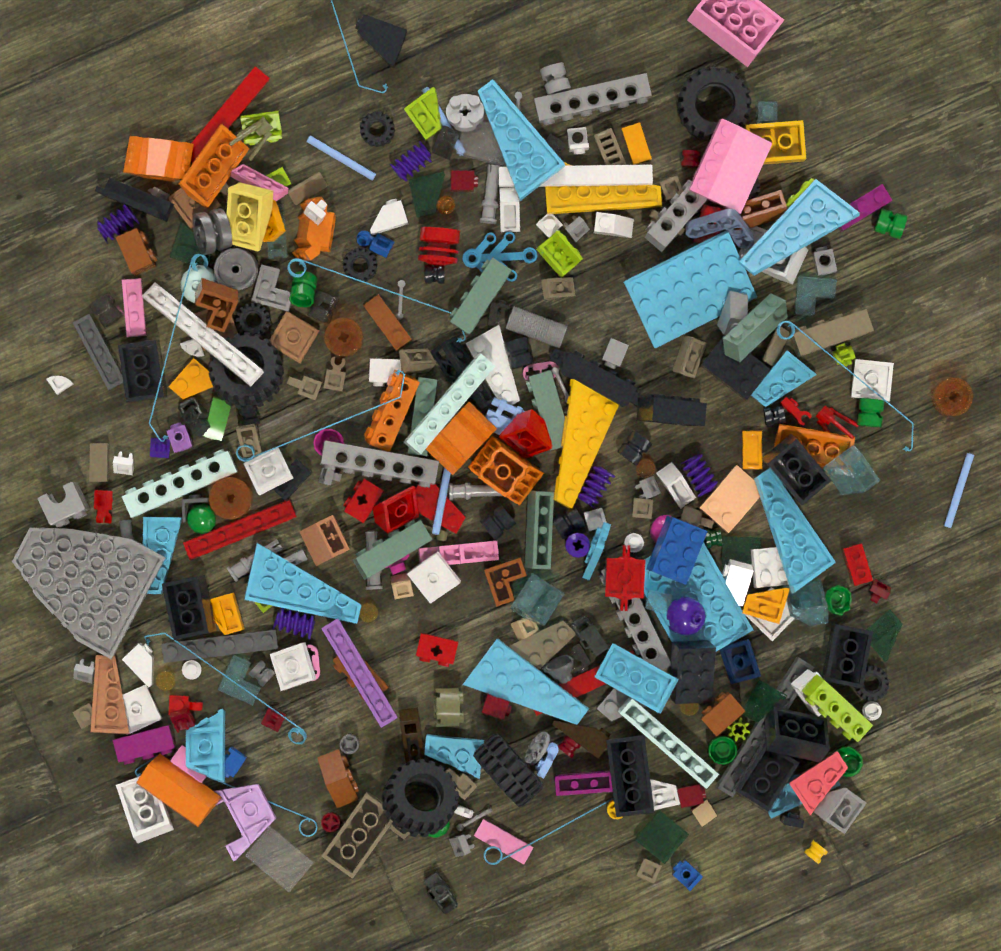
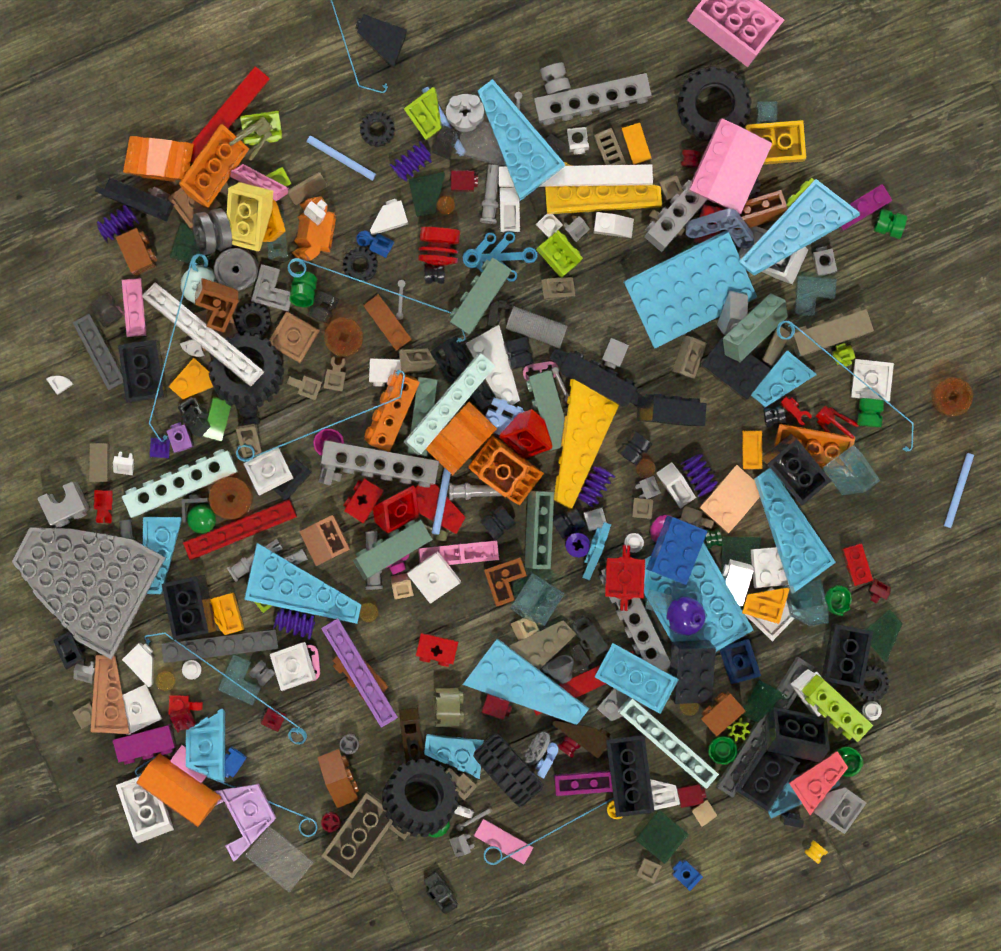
none -> black slope [53,631,85,670]

